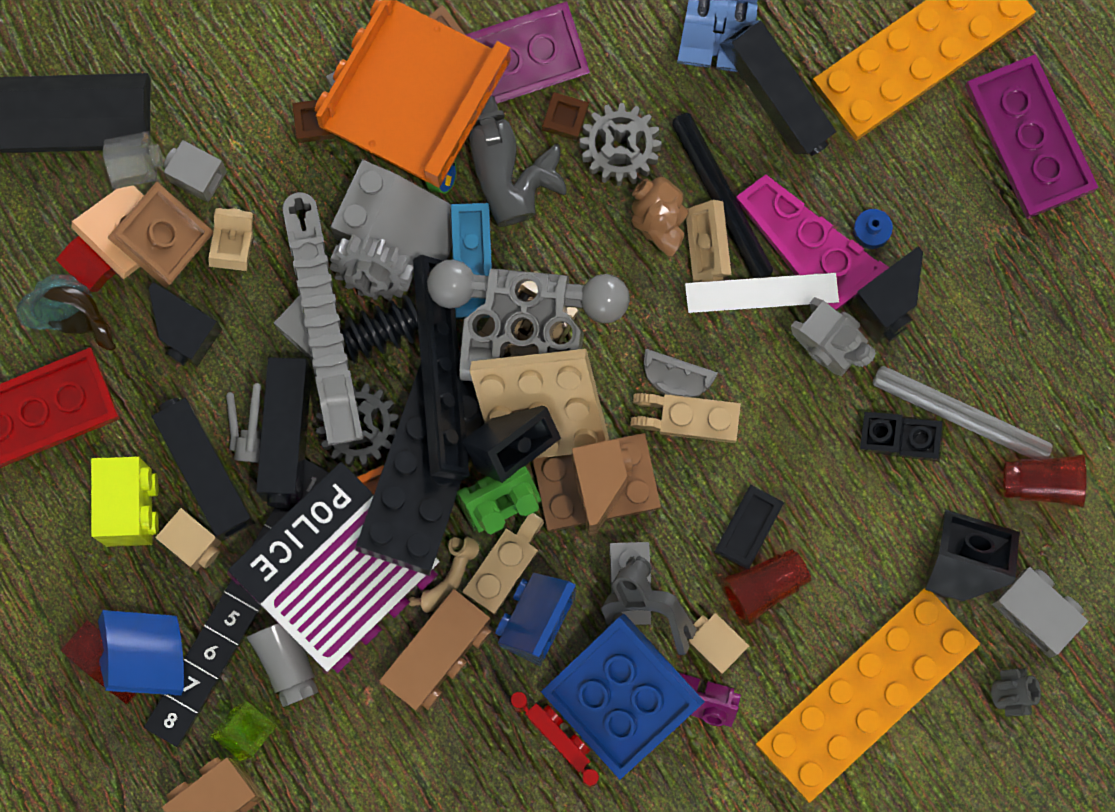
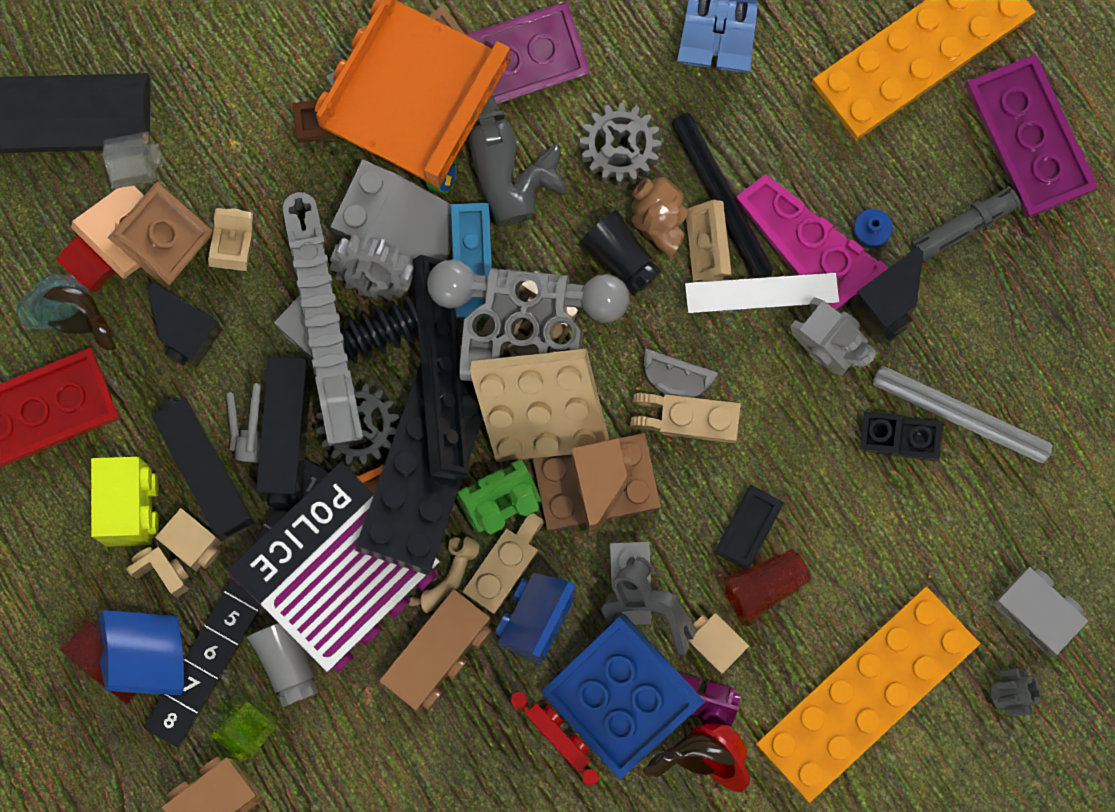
light grey brick [164,140,227,203] -> none
black slope [462,406,561,483] -> none
reddish brown plate [542,92,589,141] -> none
black brick [719,20,837,156] -> none
black slope [925,509,1020,601] -> none
clear red plant [1003,454,1086,508] -> none
none -> tan bracket [126,547,190,598]
none -> black plant [577,210,661,296]
none -> piece [643,723,750,792]
none -> dark grey pin [911,186,1021,263]

